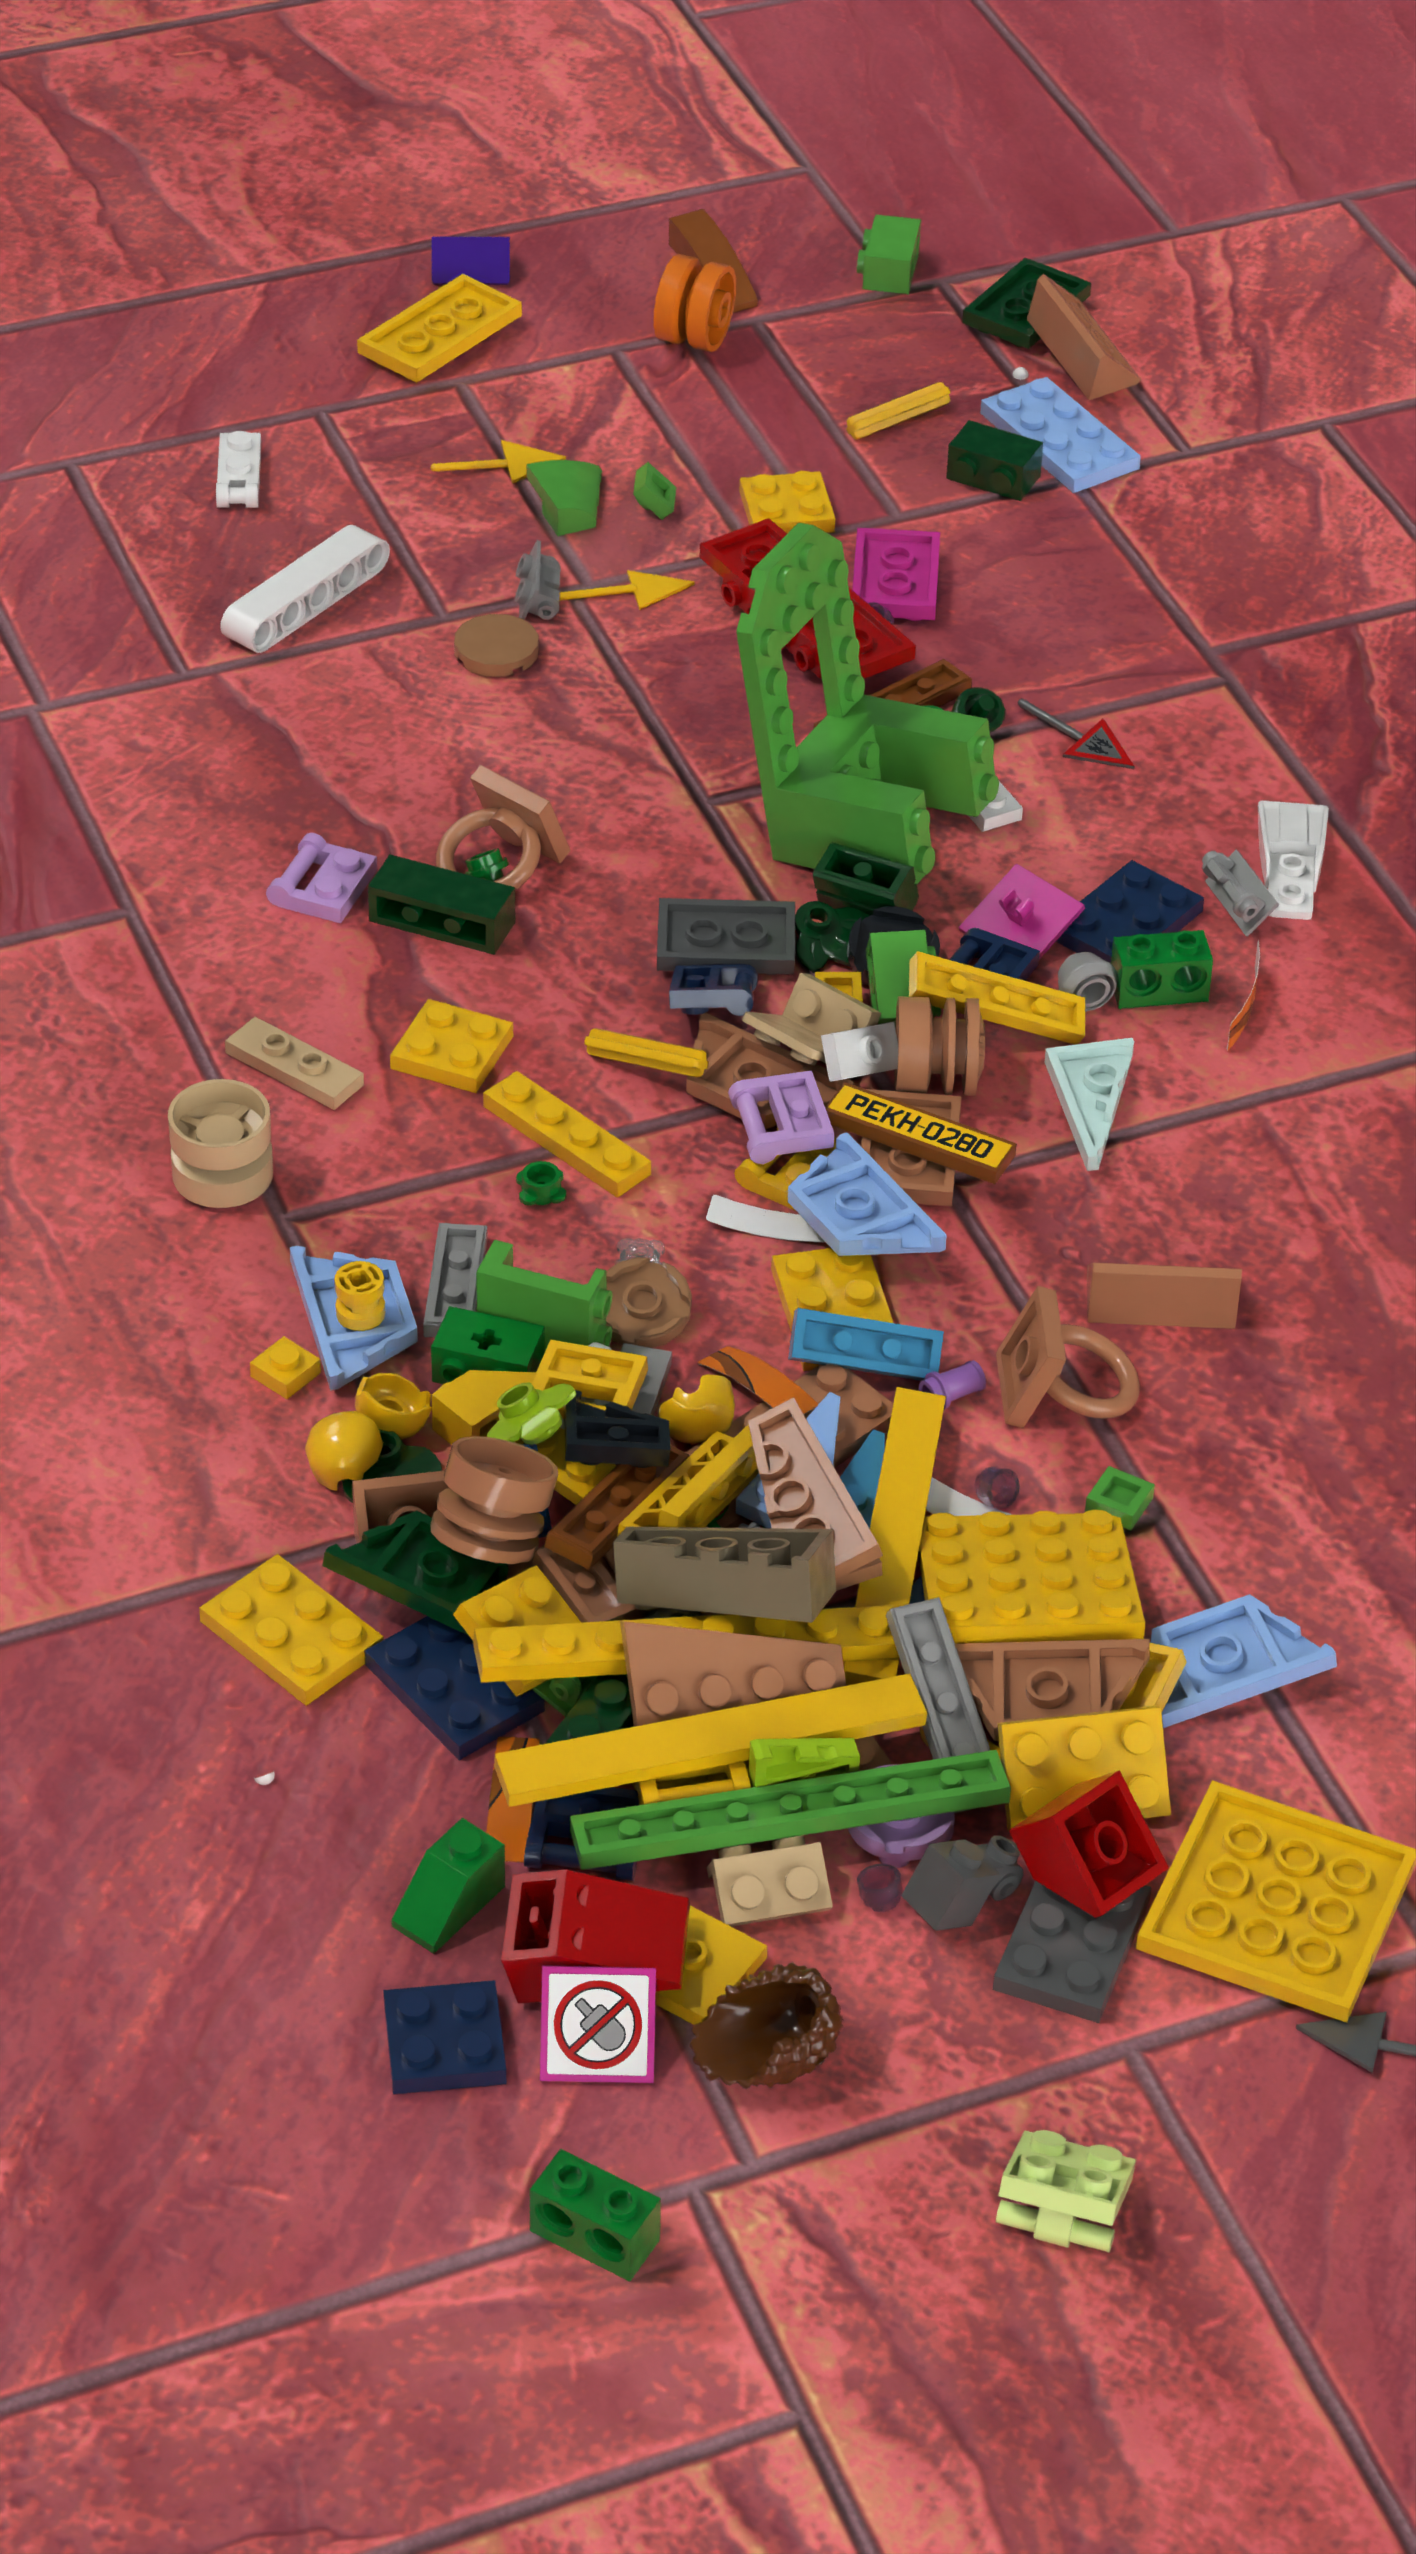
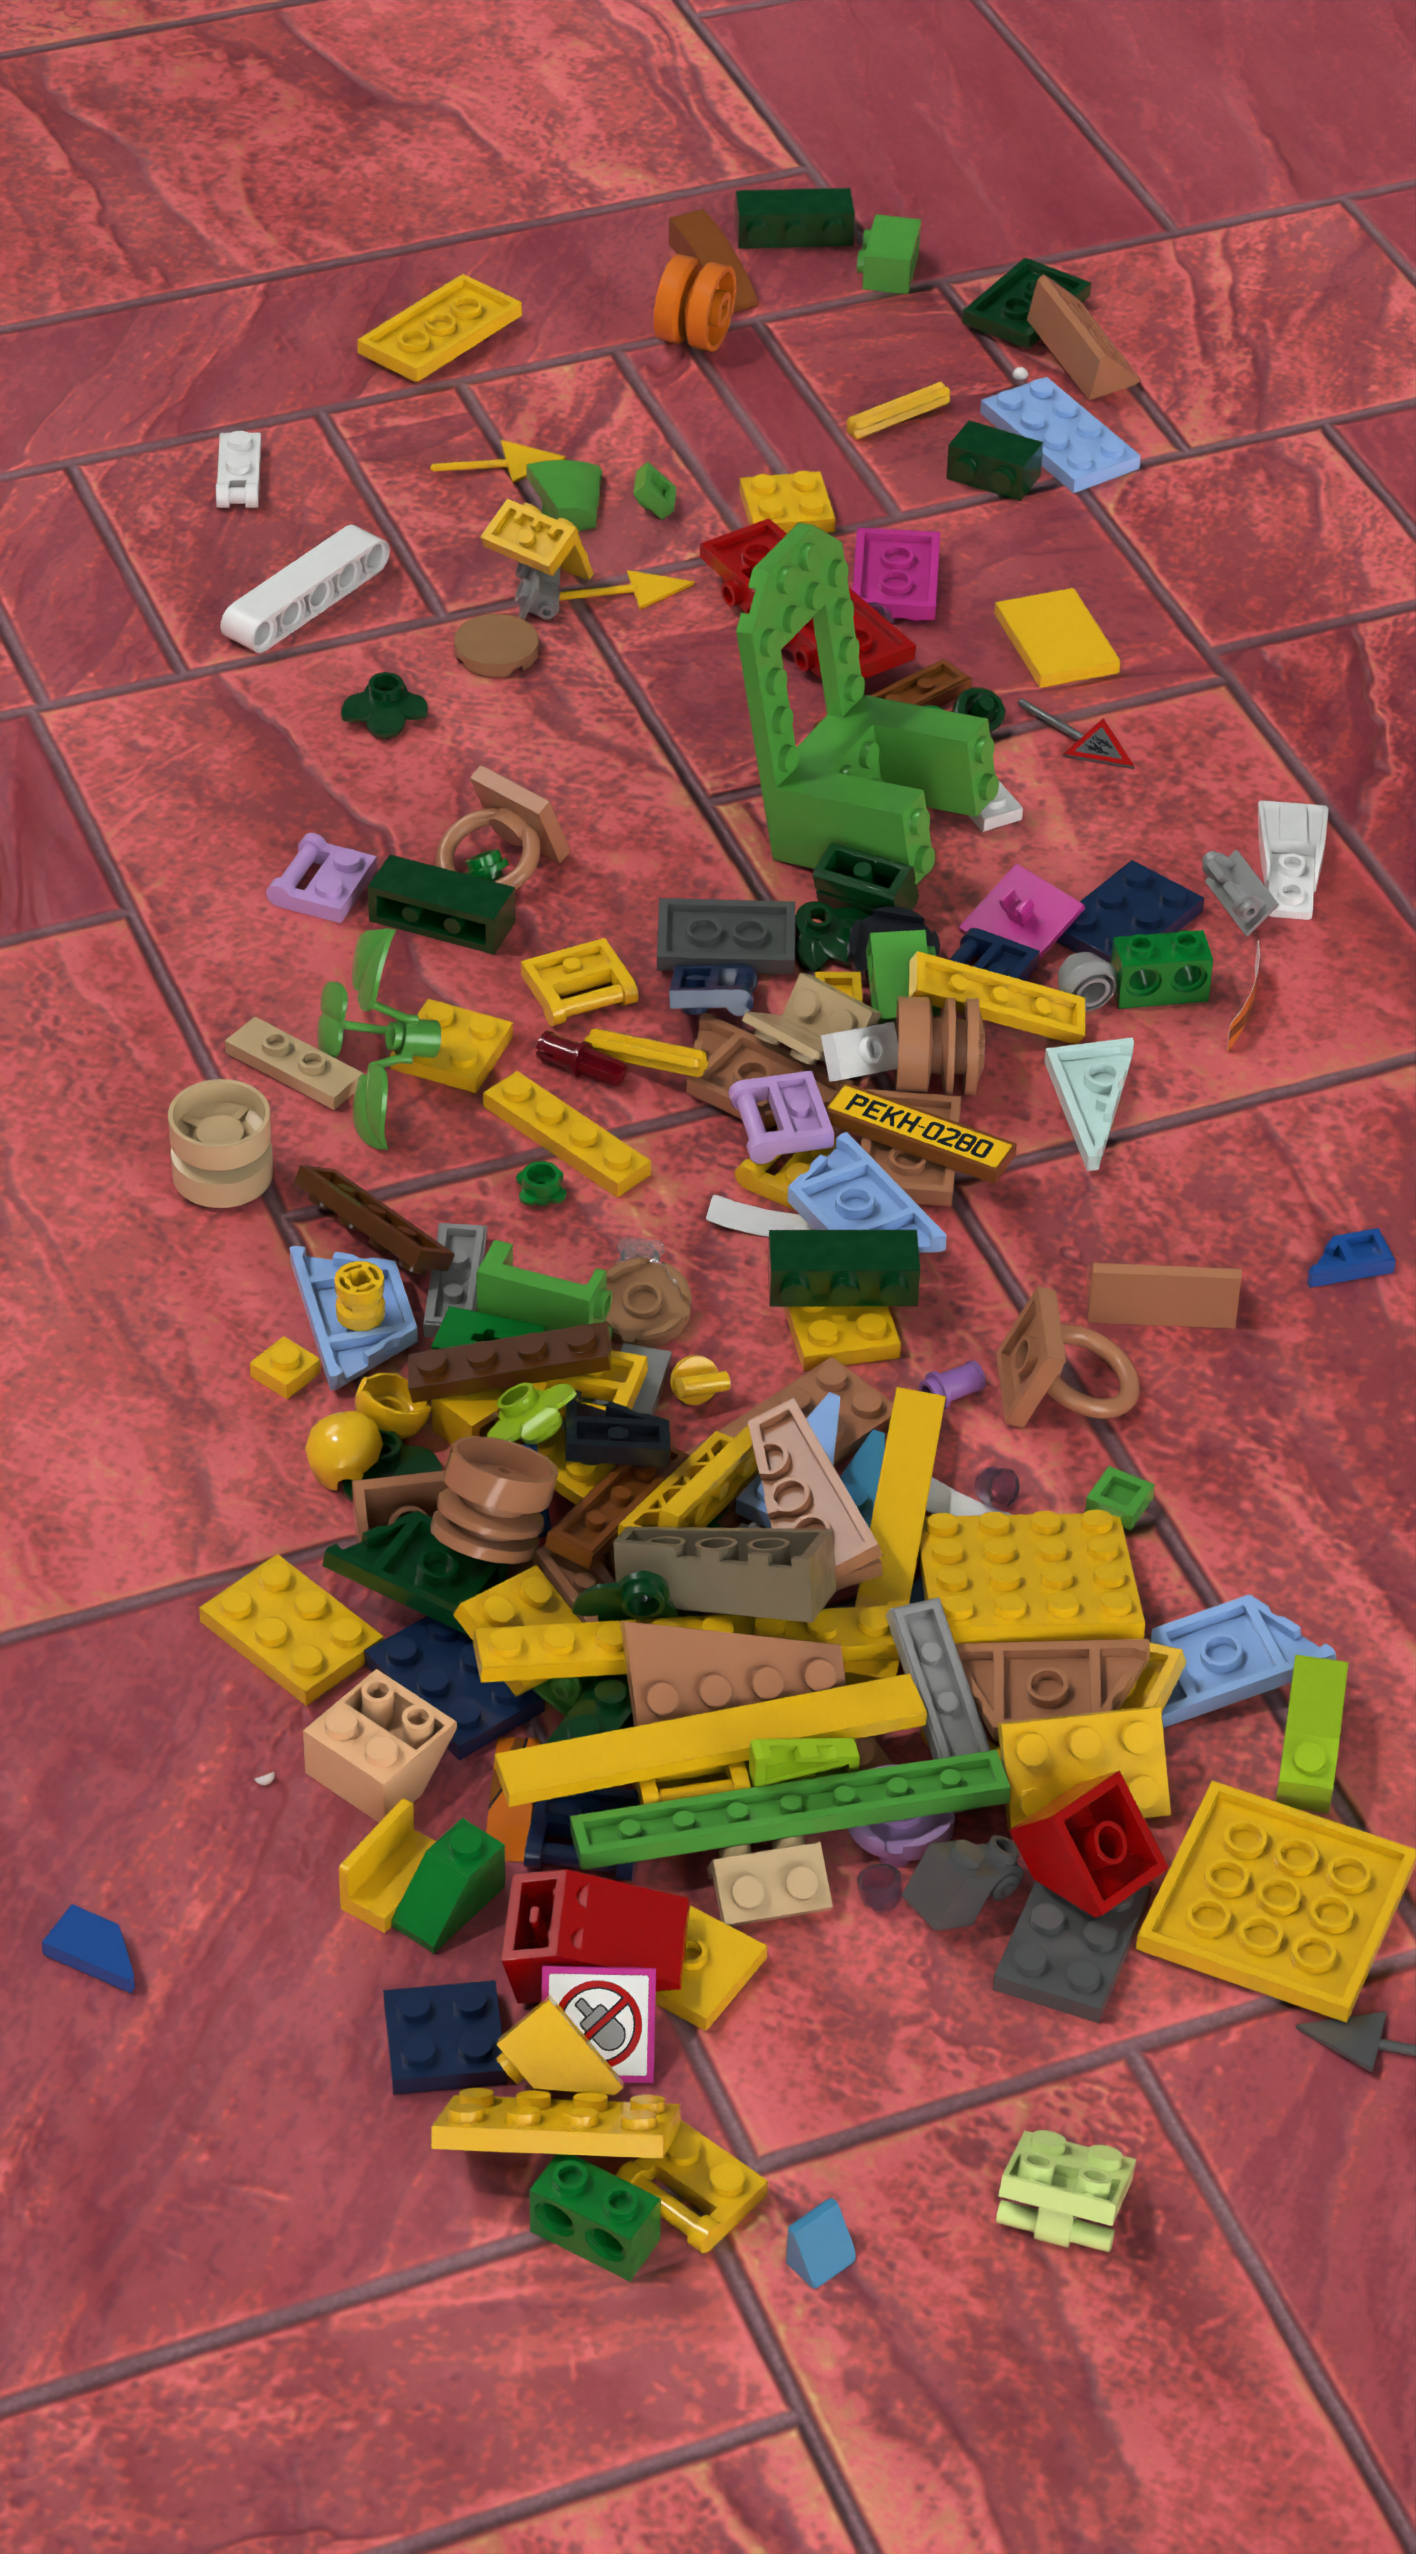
dark purple panel [432,237,510,285] -> none
yellow hair [657,1374,735,1444] -> none
reddish brown piece [689,1962,843,2089] -> none
orange sticker [698,1346,818,1414] -> none
dark azure plate [788,1308,944,1381] -> none
none -> blue tile [42,1904,135,1993]
none -> reddish brown plate [294,1165,455,1274]
none -> light nougat slope [303,1669,457,1823]
none -> bright green plant [317,928,441,1150]
none -> yellow panel [339,1798,436,1933]
none -> dark green plate [341,672,428,739]
none -> reddish brown plate [408,1321,612,1403]
none -> yellow plate [431,2088,681,2158]
none -> yellow bracket [480,499,594,581]
none -> yellow slope [496,1995,624,2095]
none -> yellow plate [521,938,639,1027]
none -> dark red axle [536,1030,628,1087]
none -> dark green plate [572,1570,678,1622]
none -> yellow plate [615,2120,768,2254]
none -> yellow plate [670,1355,730,1405]
none -> dark green brick [735,188,855,249]
none -> dark green brick [768,1230,920,1307]
none -> dark azure slope [786,2198,856,2289]
none -> yellow tile [994,588,1120,688]
none -> lime slope [1275,1654,1349,1814]
none -> blue tile [1307,1228,1396,1288]

